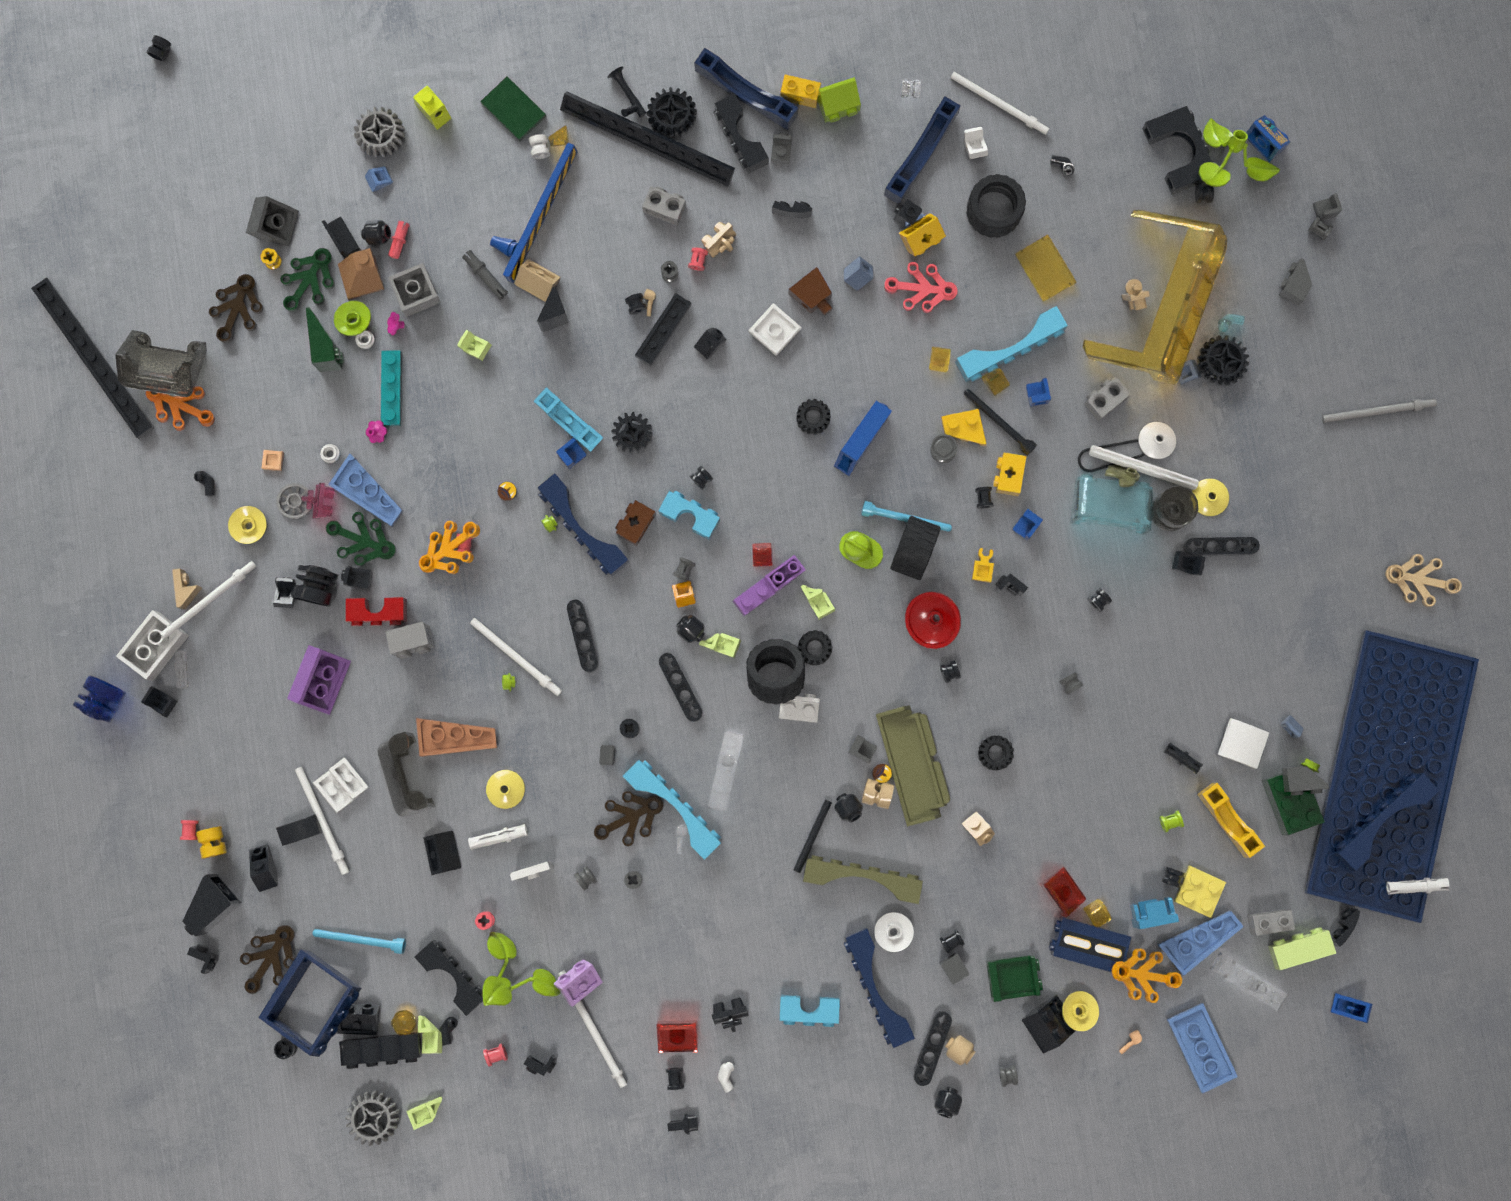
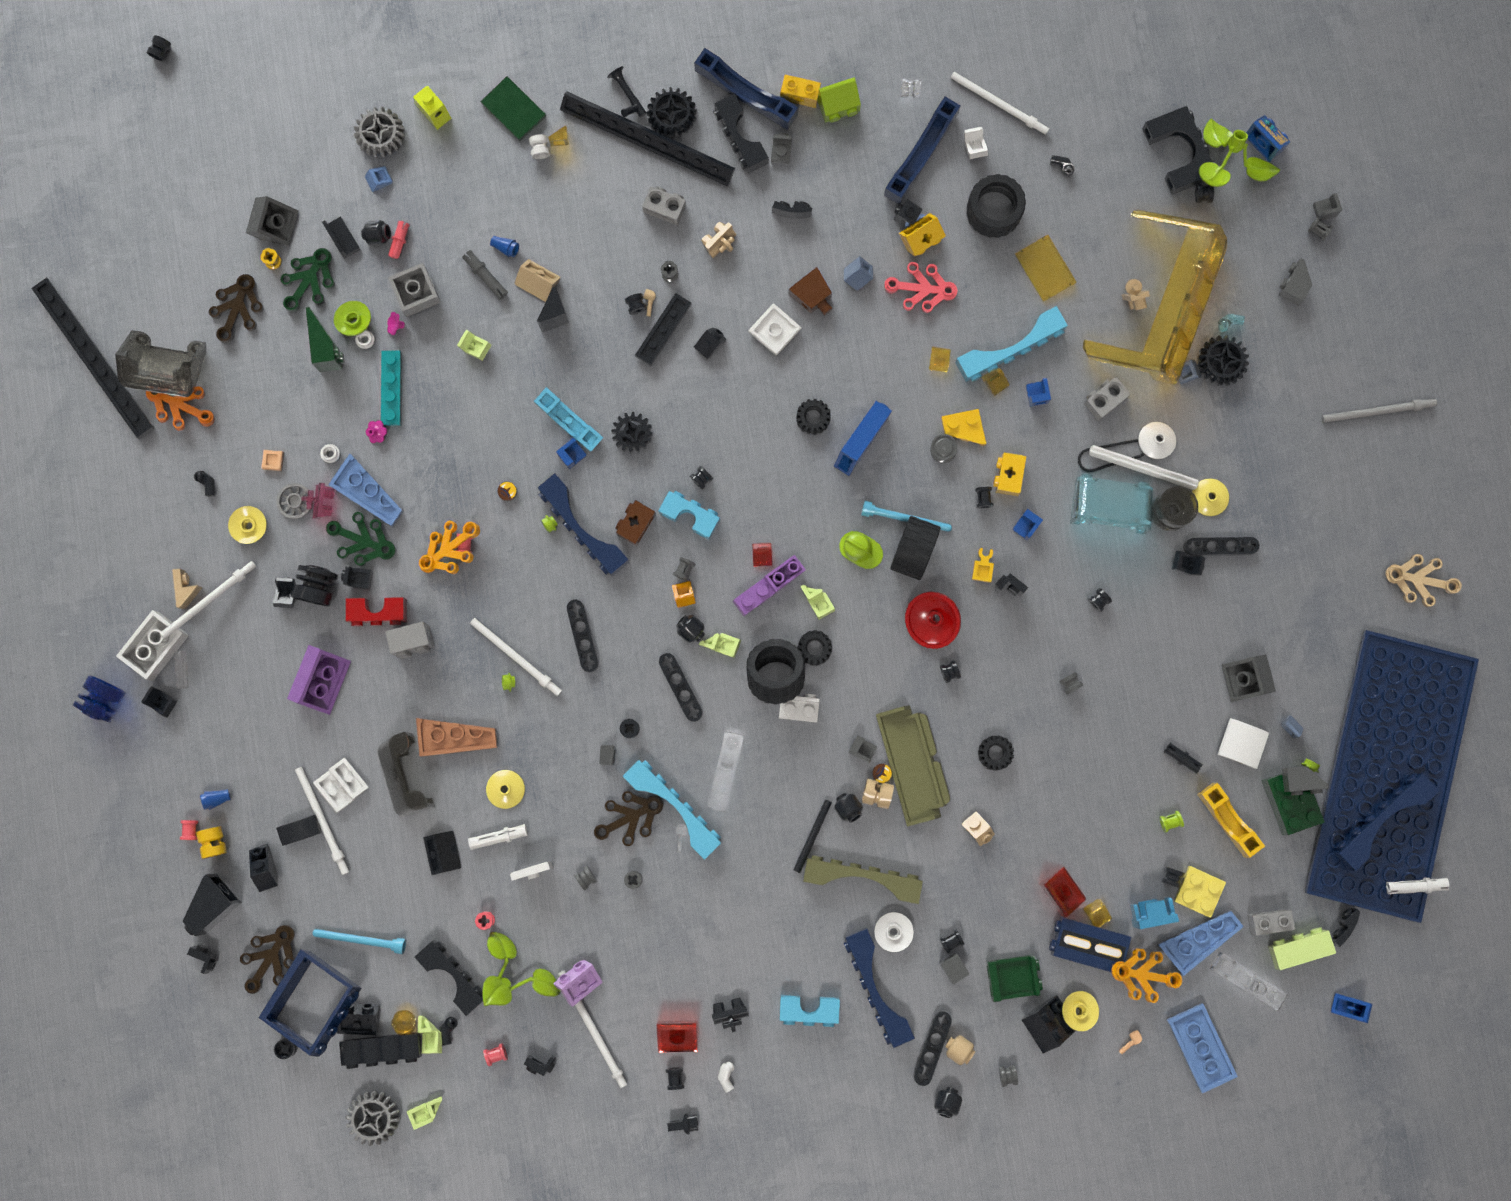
medium nougat slope [338,248,384,300] -> none
blue tile [503,142,578,283] -> none
coral bush [688,247,708,271] -> none
black piece [964,389,1037,456] -> none
olive plate [1105,465,1140,487] -> none
none -> blue cone [200,789,231,810]
none -> dark grey slope [1222,654,1276,702]

